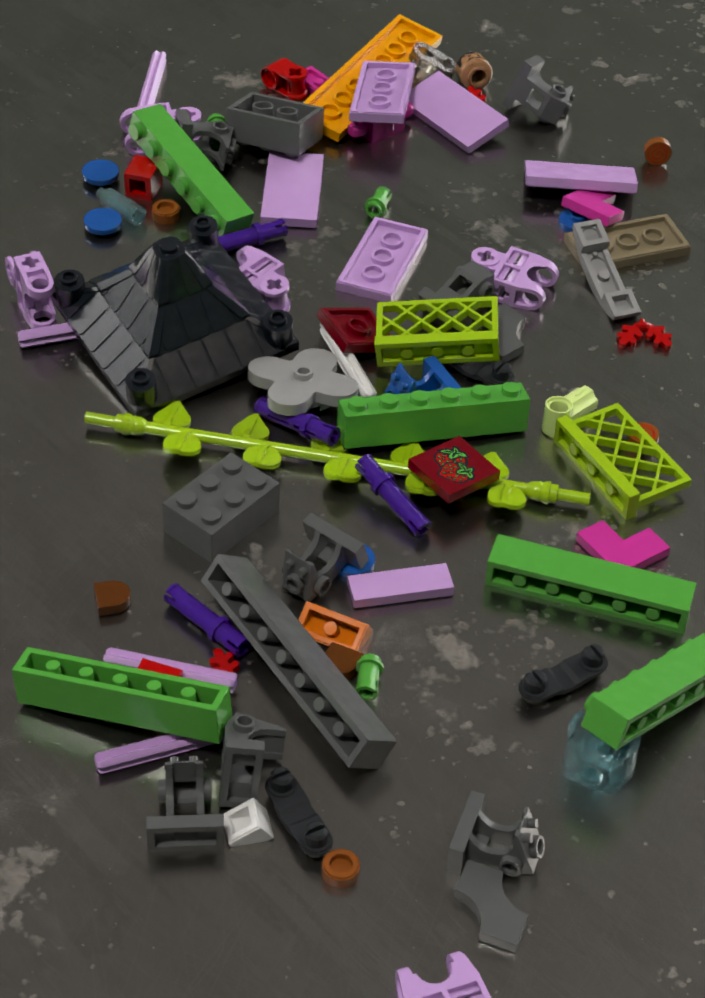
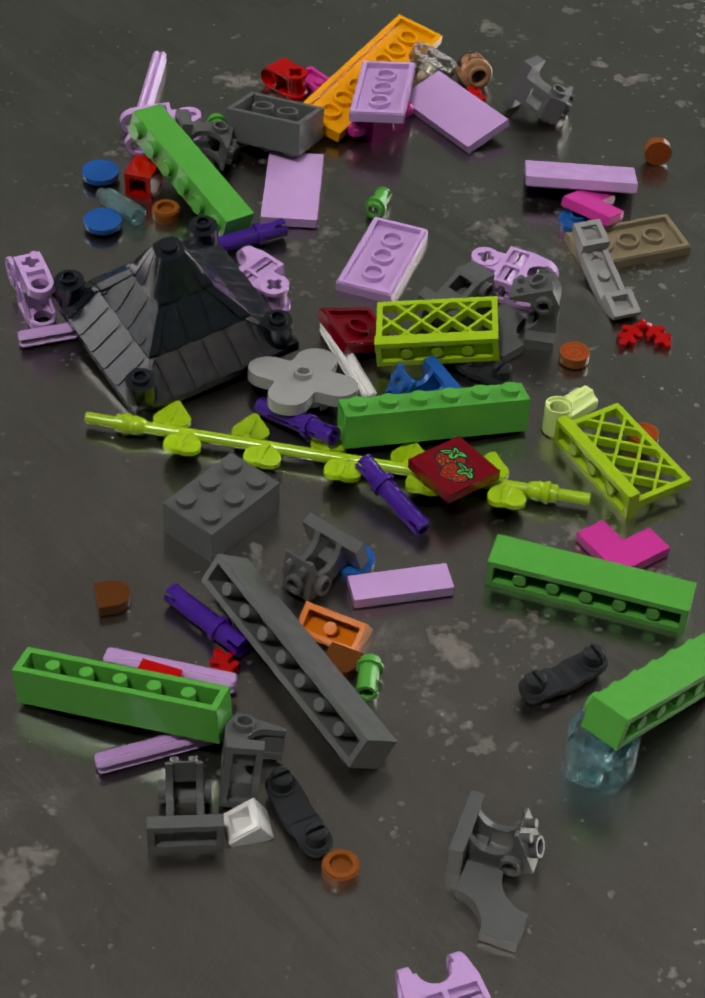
none -> dark grey tile [509,272,563,352]
none -> dark orange tile [559,341,590,369]

